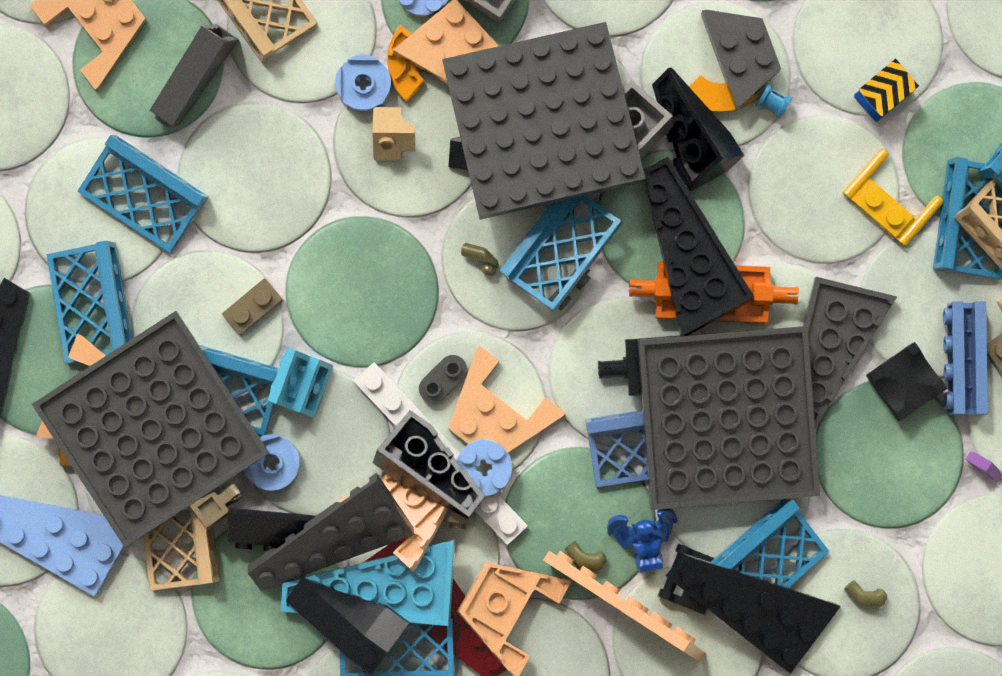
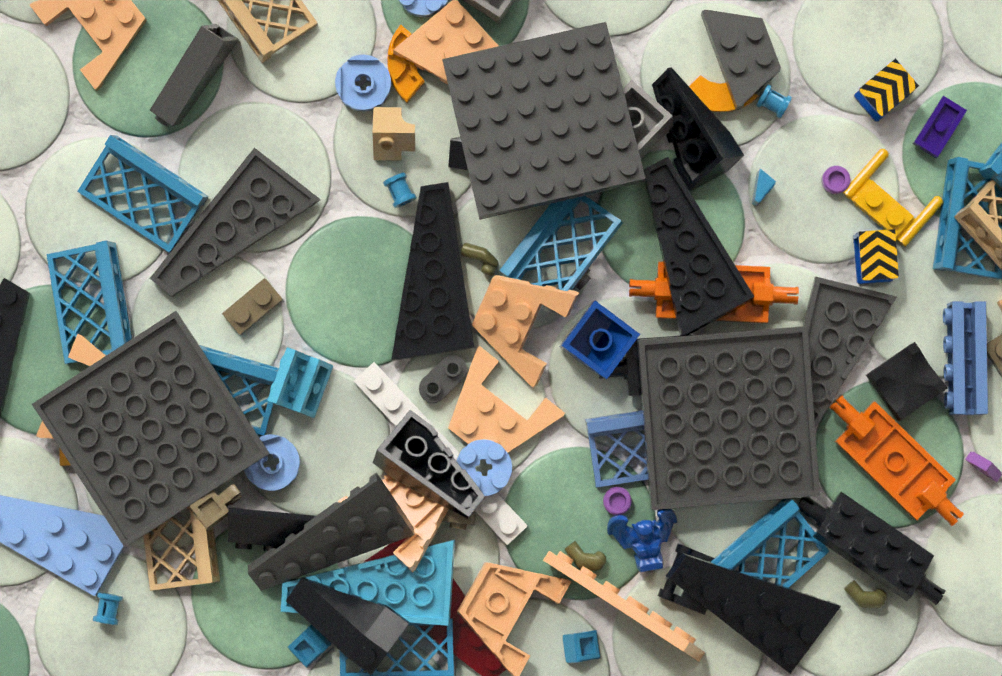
none -> dark azure bush [92,592,123,625]
none -> dark grey wing [149,147,321,297]
none -> dark azure slope [288,625,331,668]
none -> dark azure bush [383,172,417,208]
none -> black wing [391,182,474,361]
none -> light nougat wing [472,275,579,387]
none -> blue slope [559,300,640,380]
none -> dark azure slope [562,630,600,663]
none -> medium lavender tile [603,487,632,515]
none -> dark azure slope [752,169,776,206]
none -> black plate [798,492,946,605]
none -> medium lavender tile [821,166,850,194]
none -> orange plate [829,395,964,526]
none -> piece [853,229,899,284]
none -> dark purple plate [913,96,967,158]

